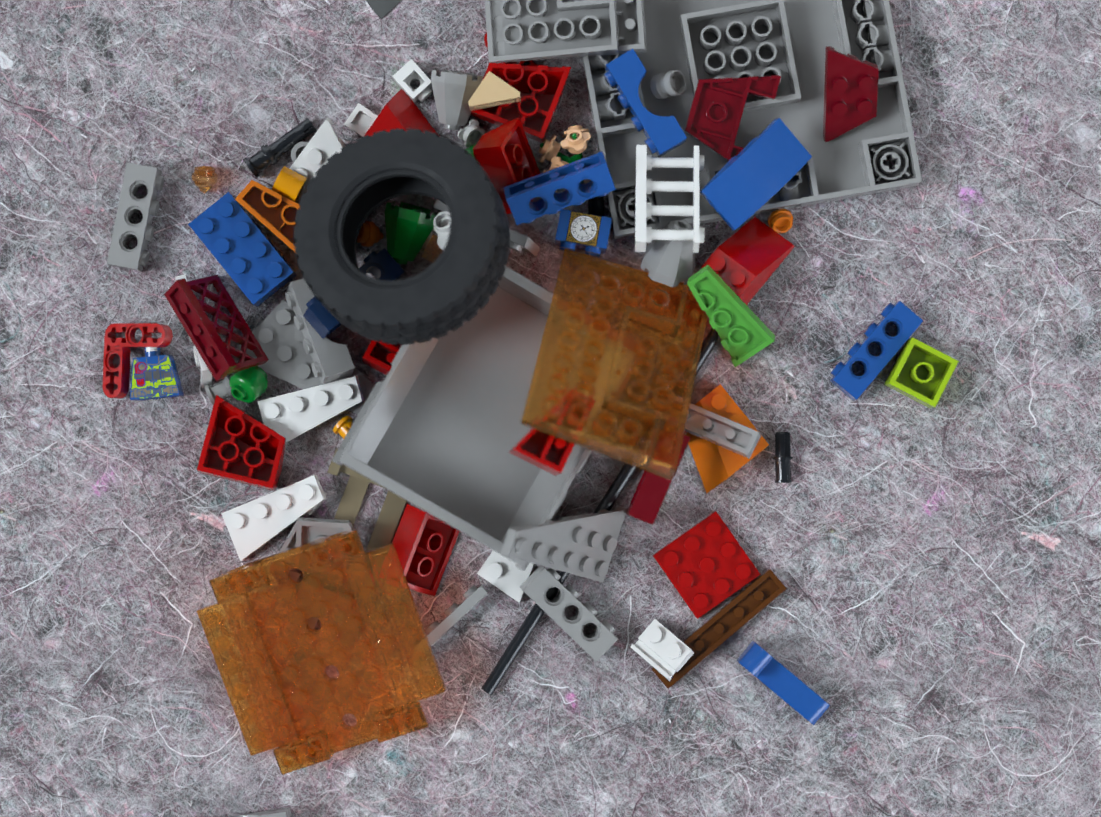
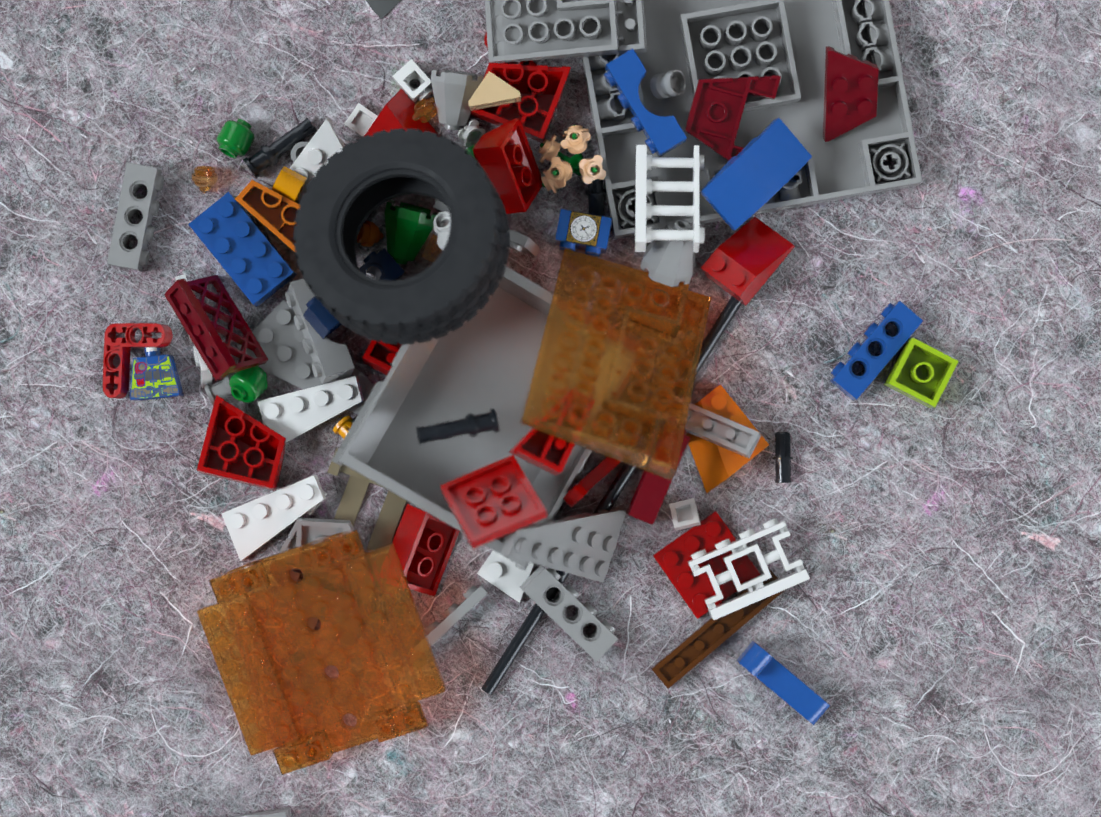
blue brick [504,152,616,225] -> none
white plate [631,619,694,681] -> none
bright green wing [687,265,775,367] -> none
orange plate [768,209,793,233] -> none
none -> green head [216,119,255,159]
none -> clear orange plate [412,97,437,123]
none -> black pin [416,409,499,444]
none -> red plate [440,455,547,549]
none -> red beam [563,448,626,508]
none -> white plate [669,498,701,531]
none -> white fence [687,518,810,620]

